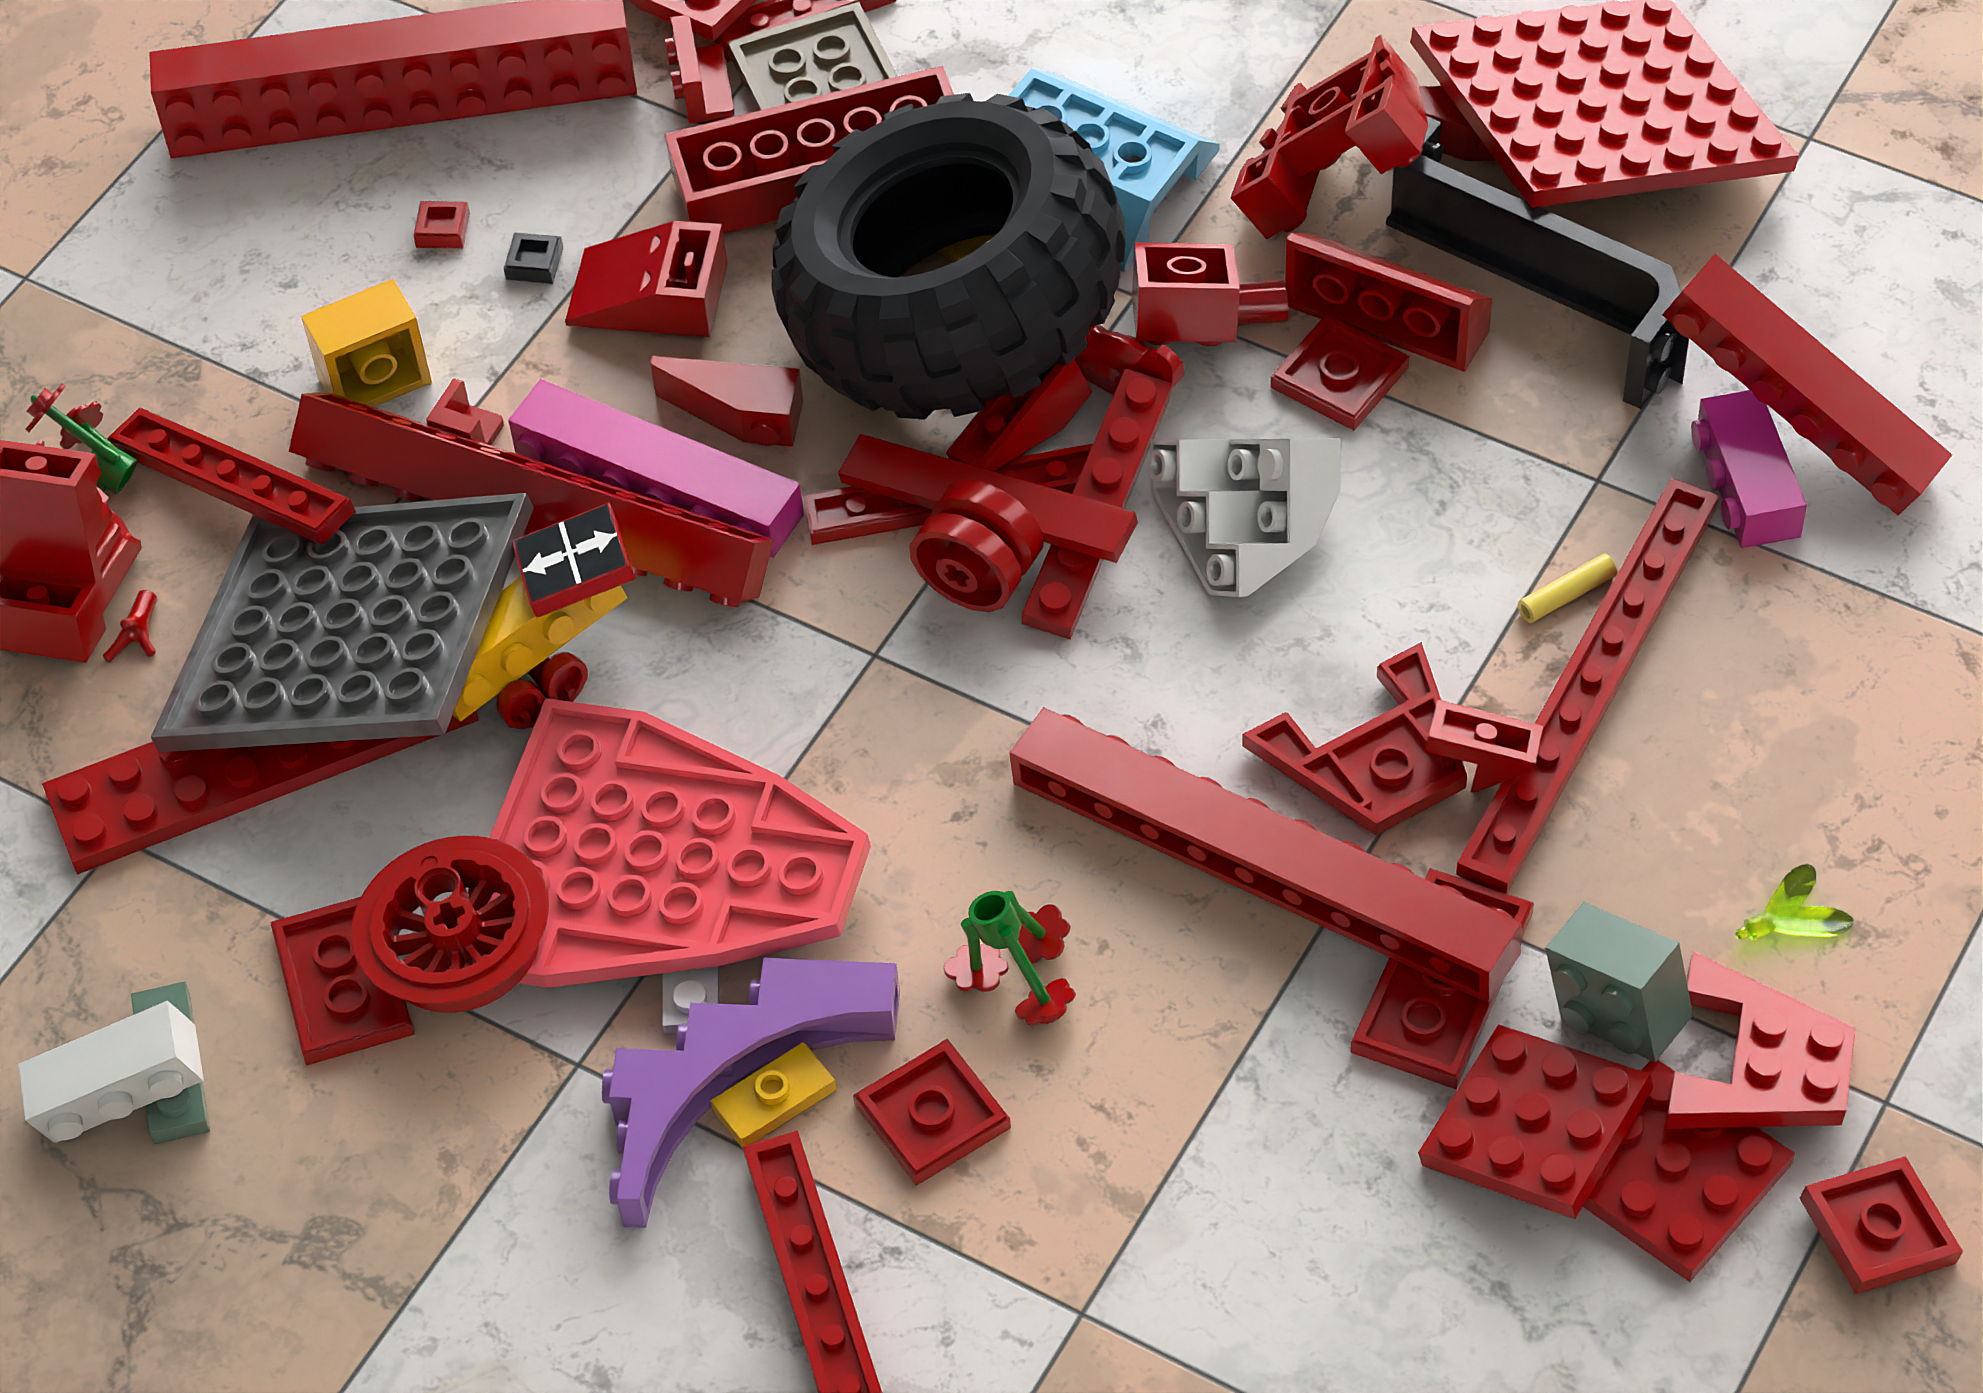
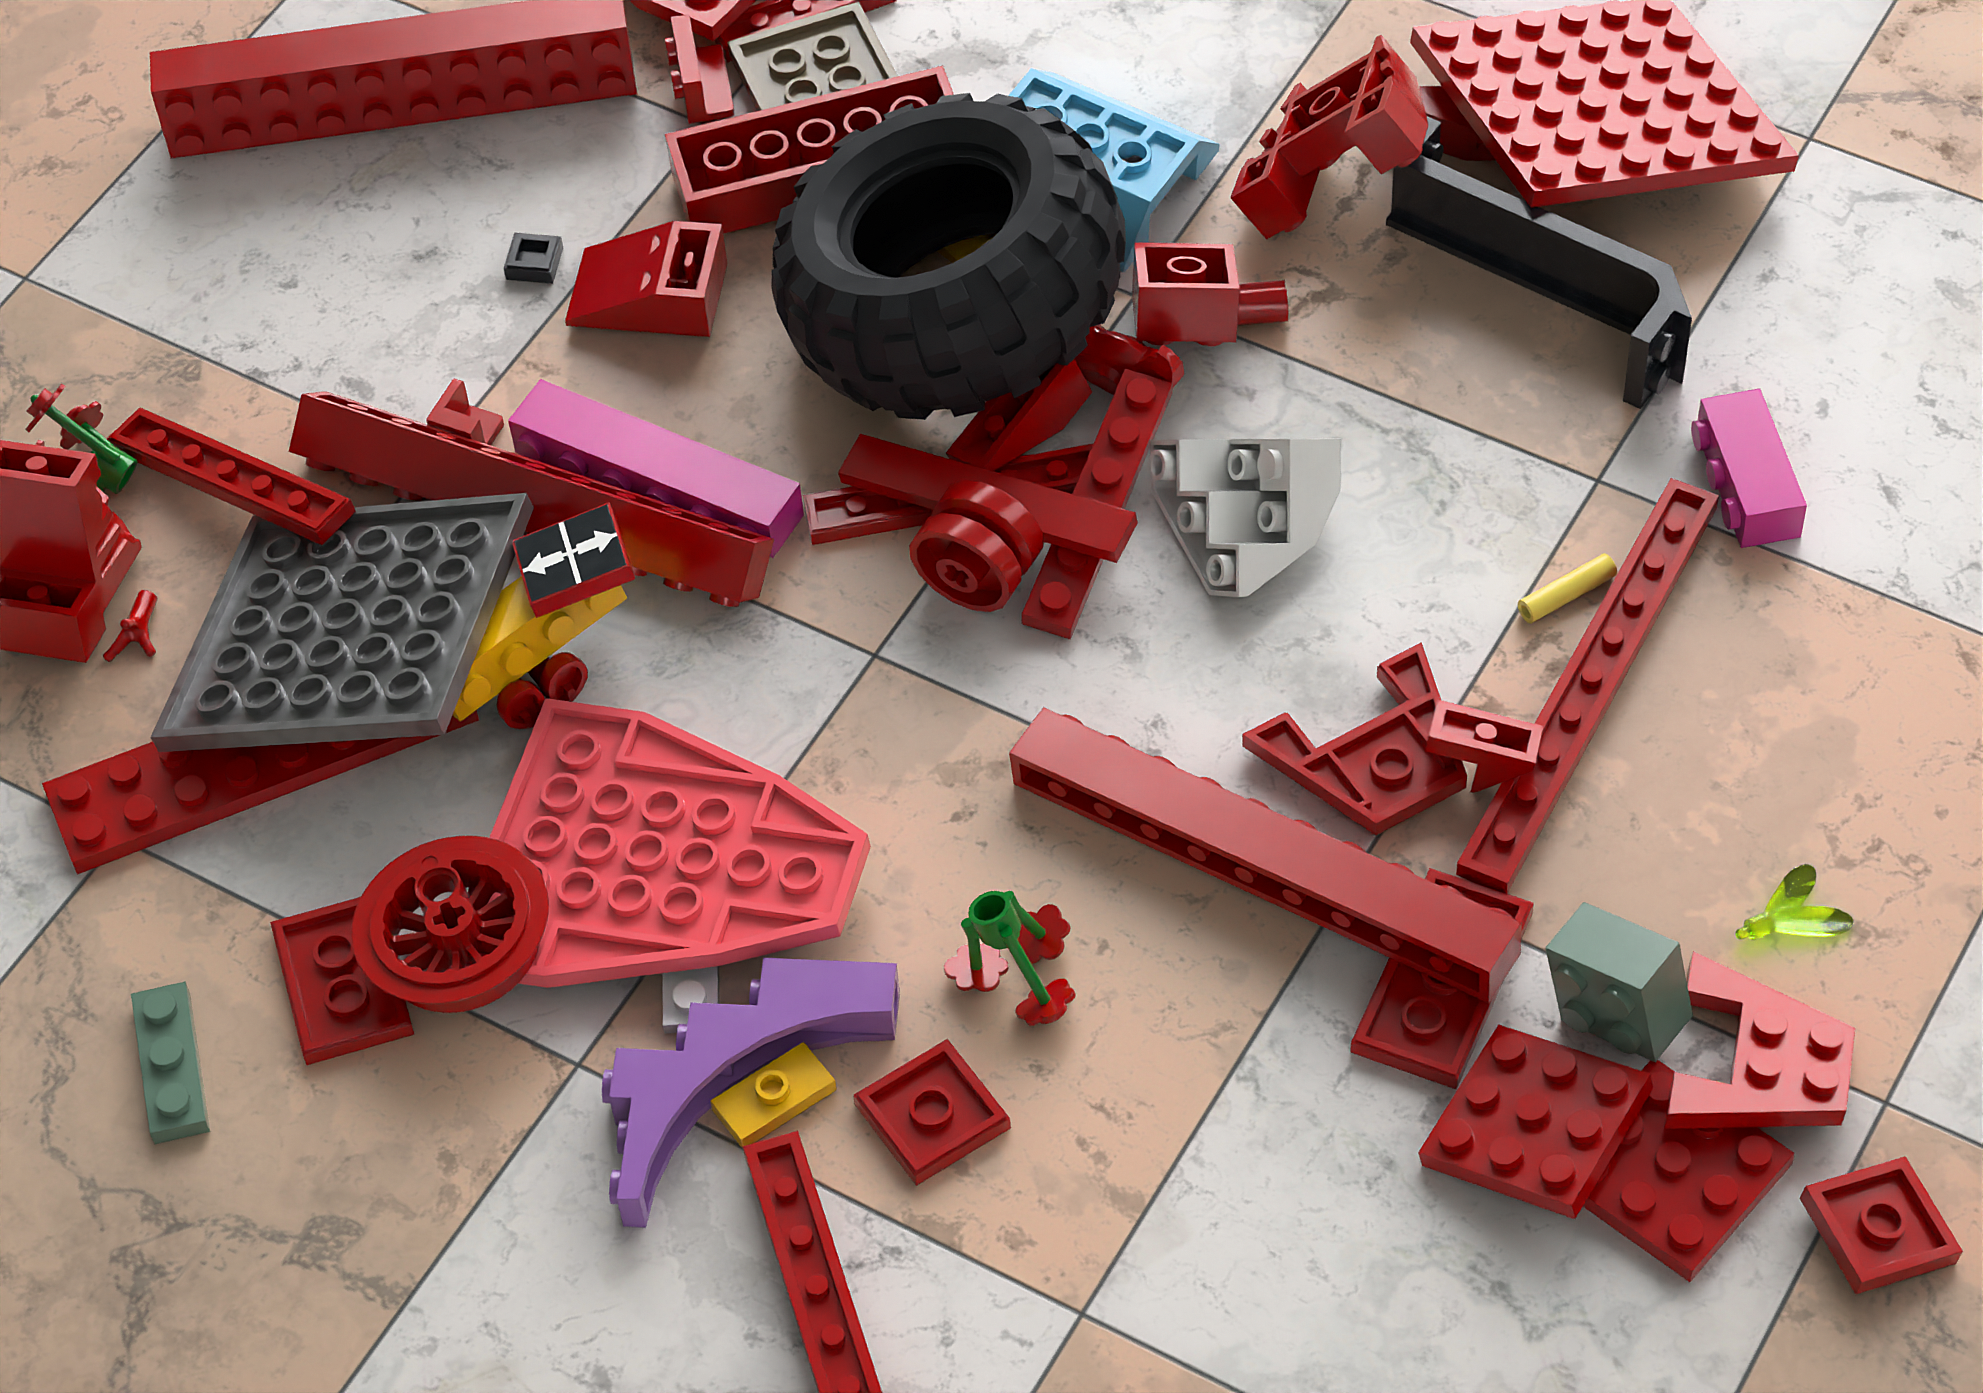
white brick [18,1001,204,1144] -> none
yellow brick [301,279,432,407] -> none
red tile [413,201,470,249] -> none
red slope [650,356,804,447] -> none
red tile [1270,314,1410,431] -> none
red slope [1285,233,1492,372] -> none
red brick [1662,254,1953,515] -> none

